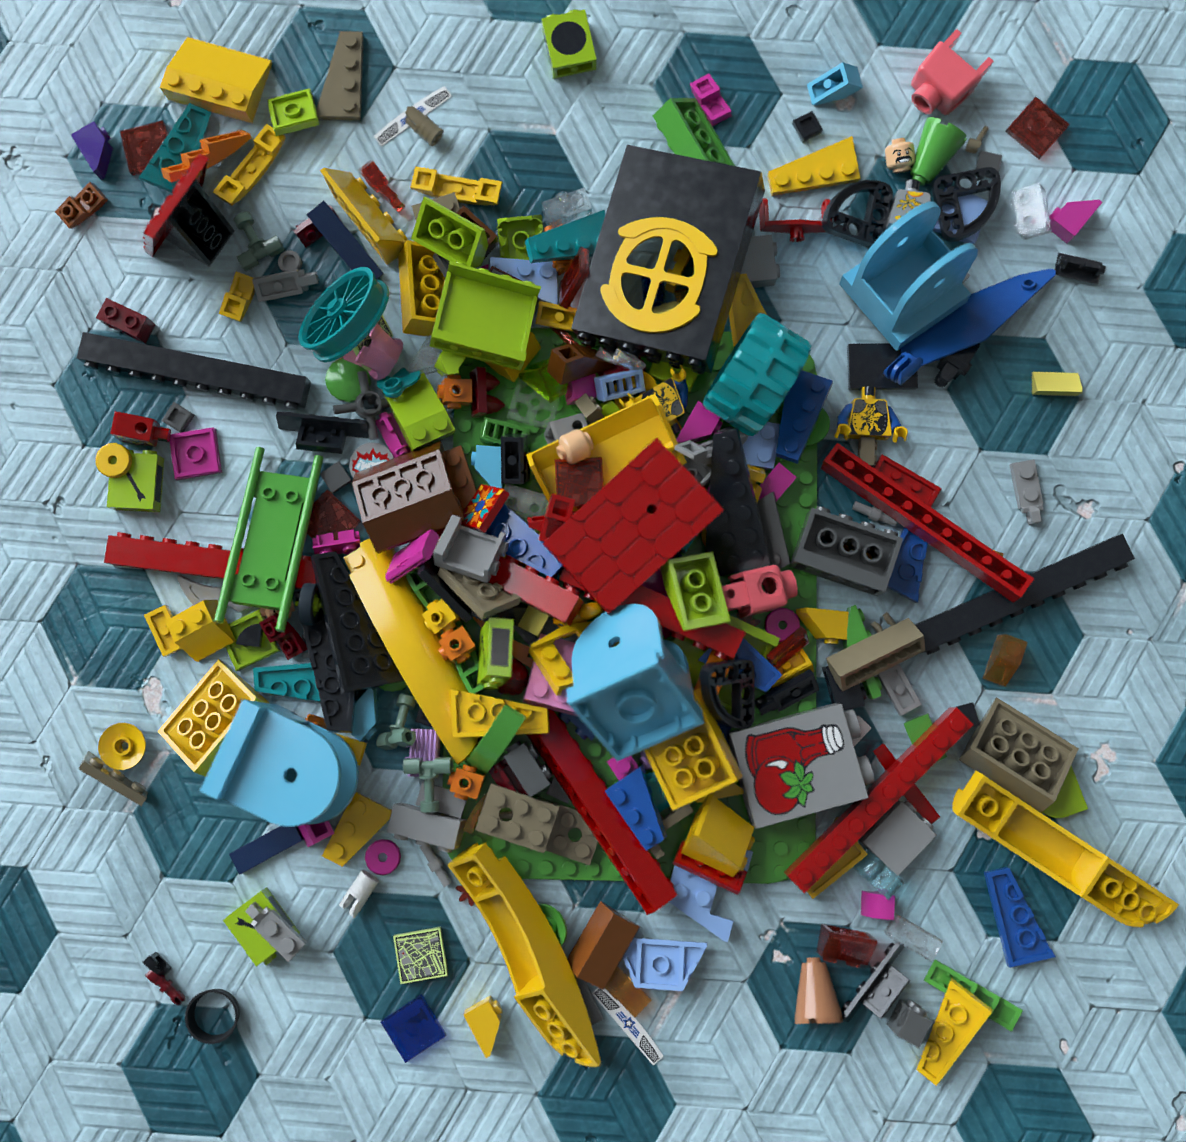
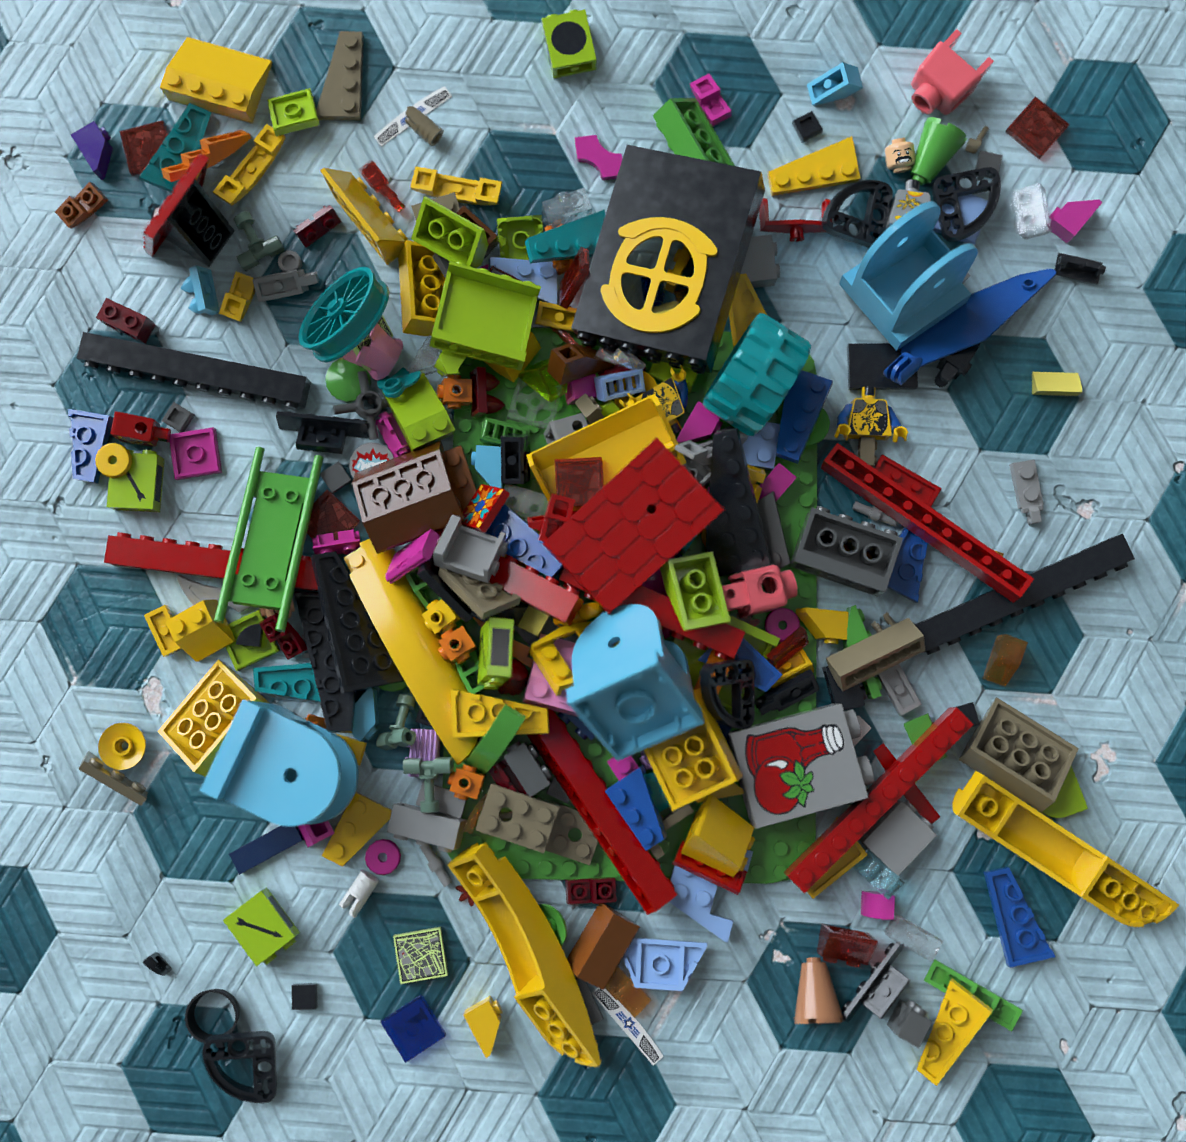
dark red piece [145,970,186,1006] -> none
light grey hinge [245,902,307,962] -> none
black wheel [295,583,322,626] -> none
dark blue tile [306,200,384,280] -> none
light nougat head [556,429,593,464] -> none
none -> wing [68,409,113,484]
none -> medium azure tile [181,265,220,315]
none -> black beam [202,1031,277,1103]
none -> black tile [292,983,317,1010]
none -> dark red slope [565,877,617,905]
none -> dark pink tile [575,135,622,181]

